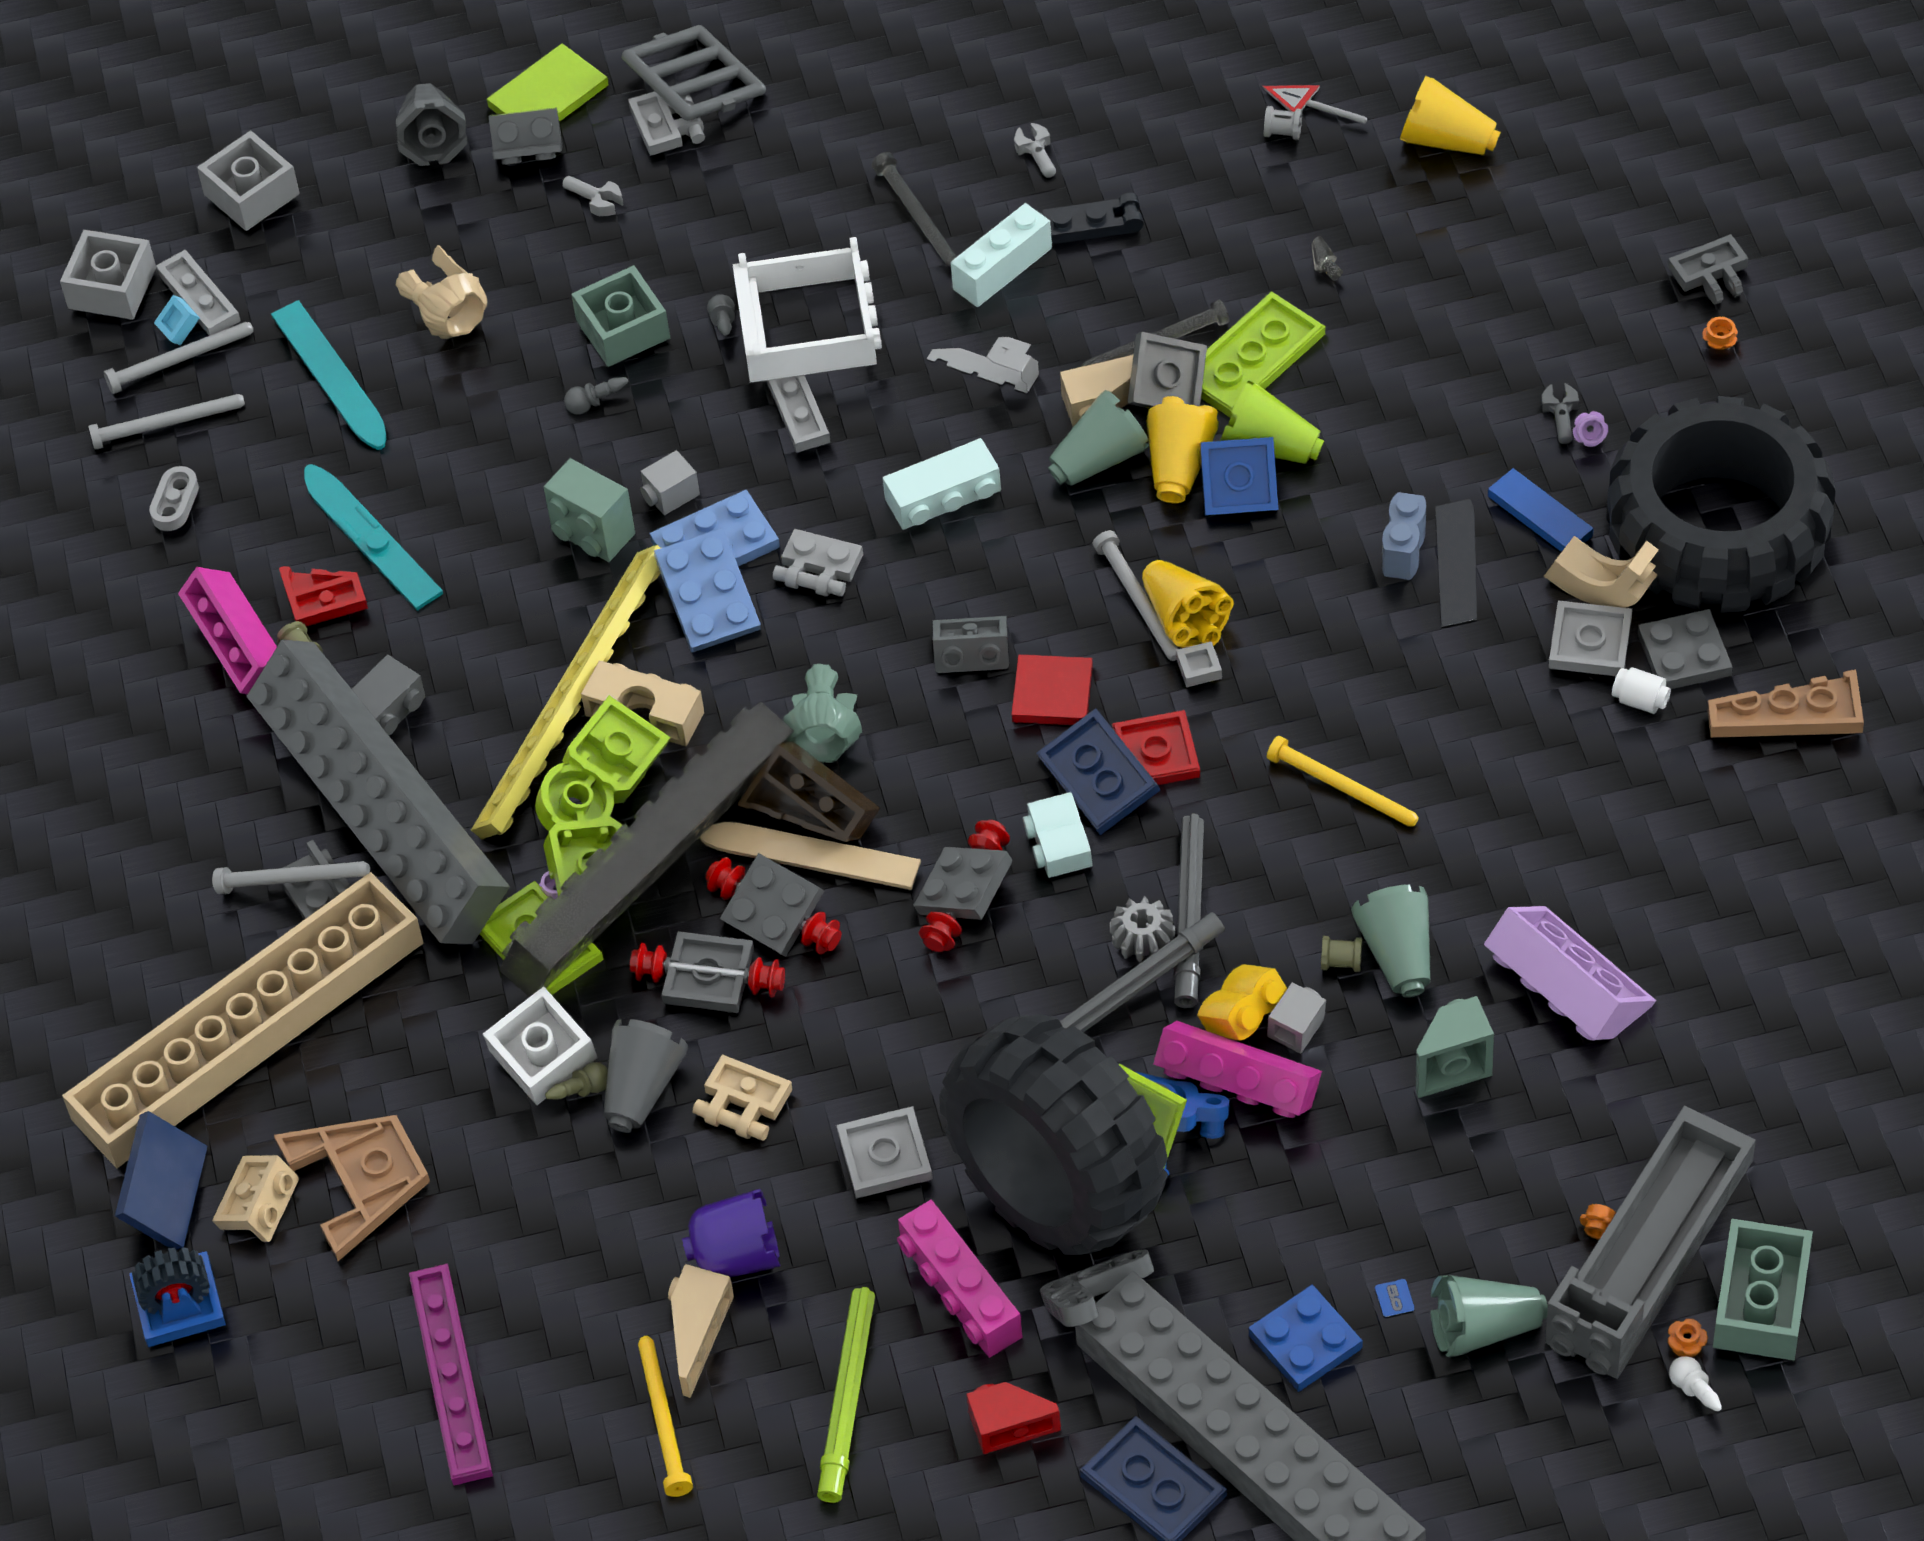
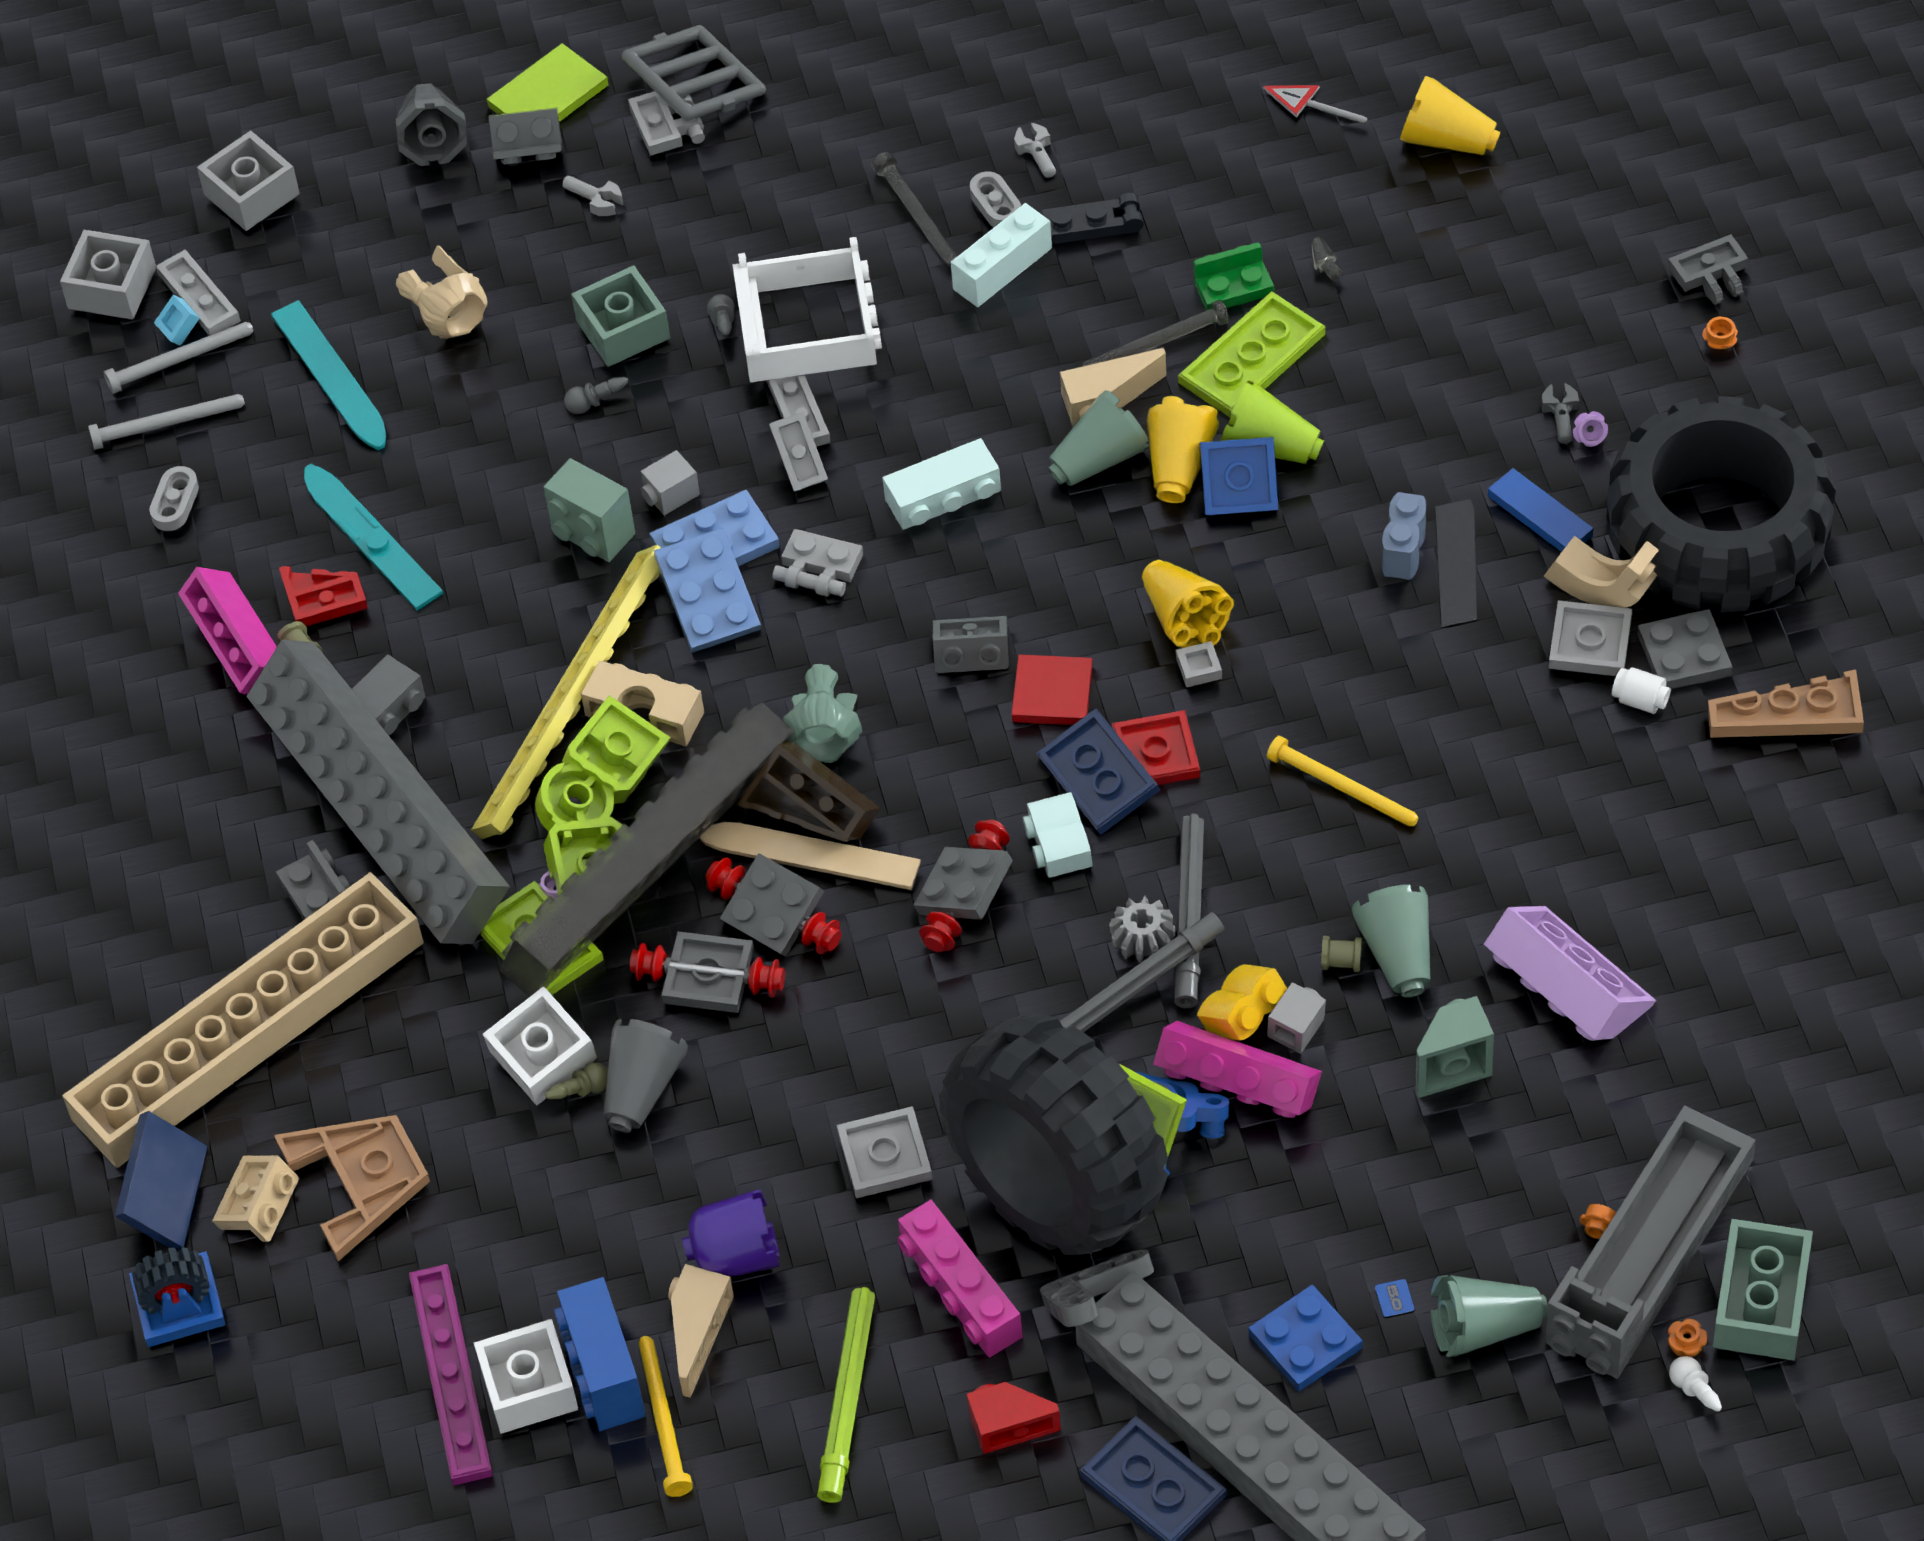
light grey bar [212,861,370,894] -> none
tan plate [693,1055,793,1141] -> none
light grey piece [927,337,1039,393] -> none
light grey bar [1093,530,1179,661] -> none
plate [1128,332,1207,408] -> none
light grey bush [1264,106,1302,140] -> none
none -> white brick [474,1319,579,1434]
none -> blue brick [554,1277,646,1431]
none -> light grey plate [769,412,828,492]
none -> light grey plate [970,172,1021,227]
none -> green bracket [1193,242,1274,314]

